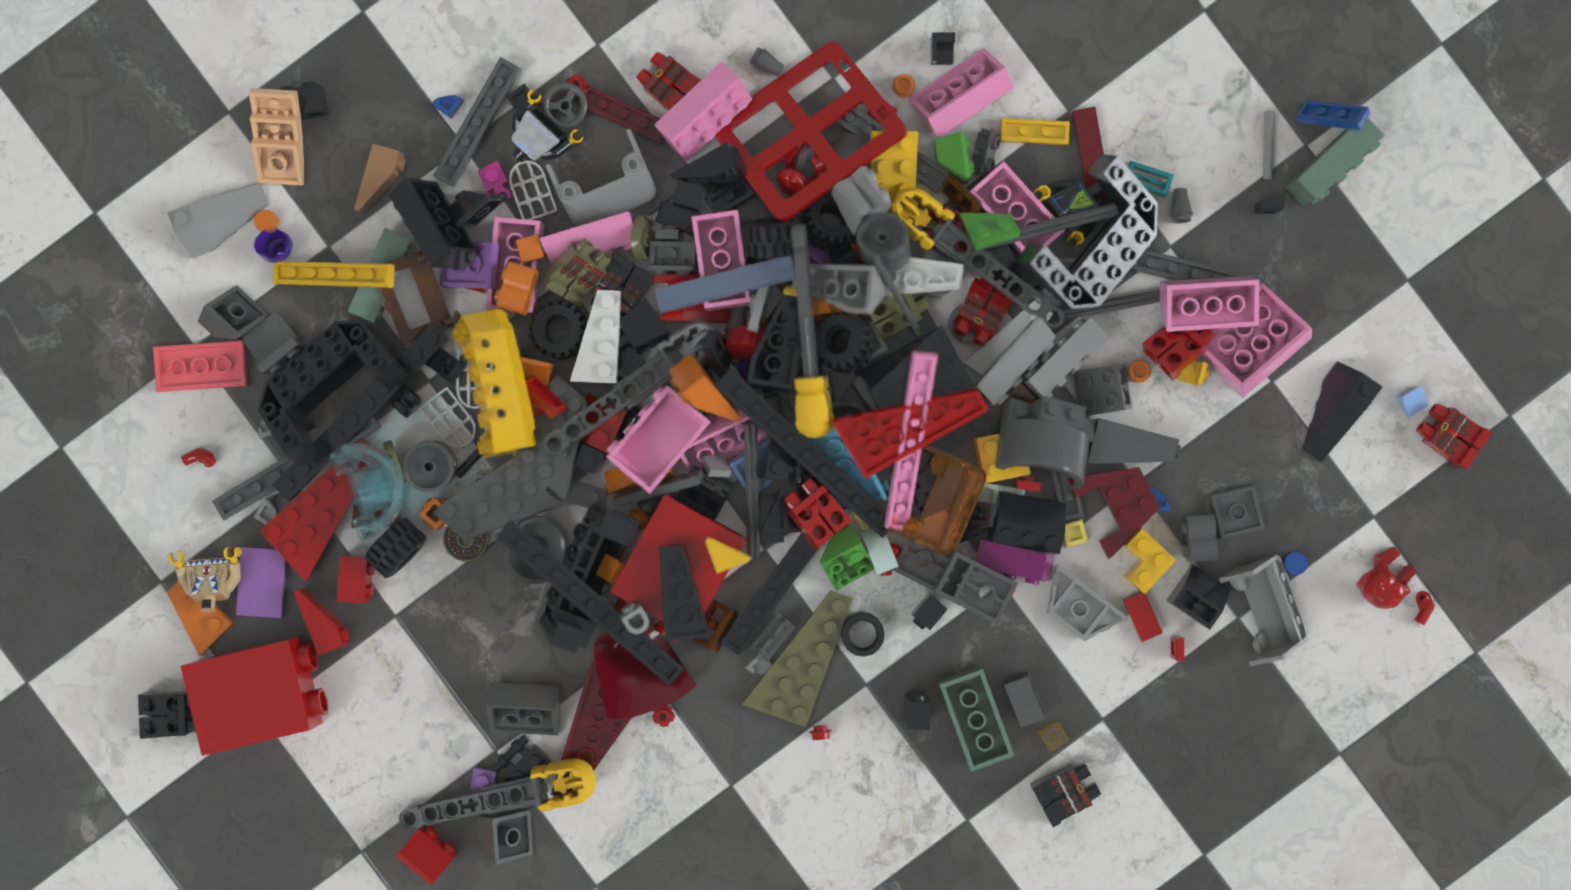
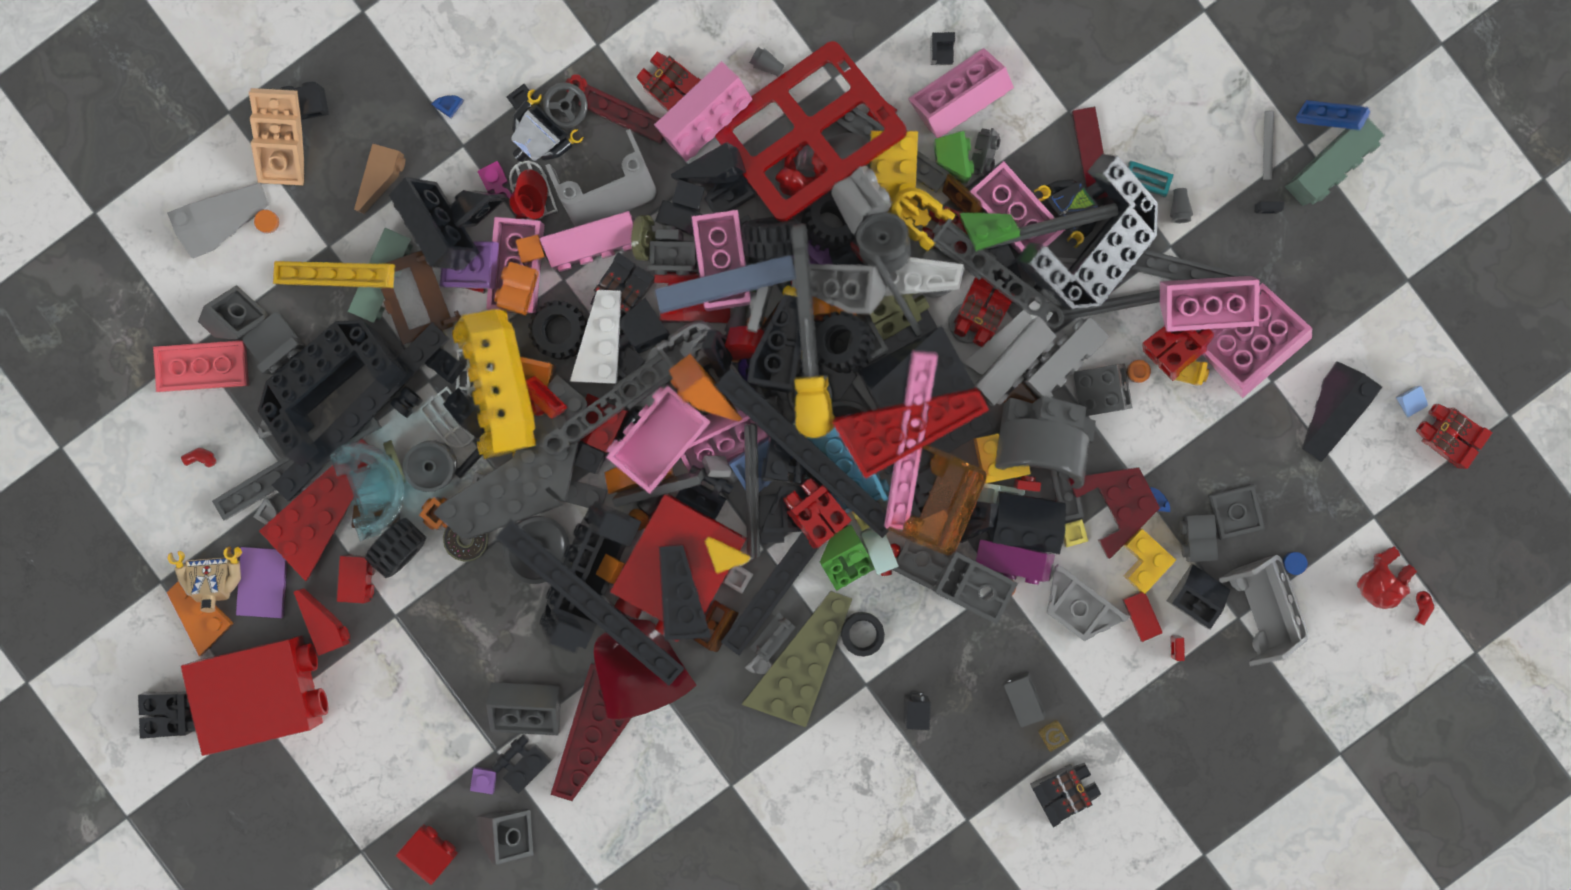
dark purple hair [254,229,293,263] -> none
dark grey piece [399,759,596,829] -> none
dark grey plate [433,57,521,188] -> none
olive hips [542,238,611,308] -> none
light grey plate [620,602,649,634] -> none
red plate [652,705,675,727] -> none
red plate [809,725,832,740] -> none
orange plate [892,74,915,98] -> none
black brick [911,593,948,630] -> none
sand green brick [937,666,1014,772] -> none
yellow tile [1000,118,1070,146] -> none
dark grey slope [1087,418,1181,464] -> none
none -> black brick [443,388,485,439]
none -> red piece [509,169,548,219]
none -> light grey tile [722,565,753,594]

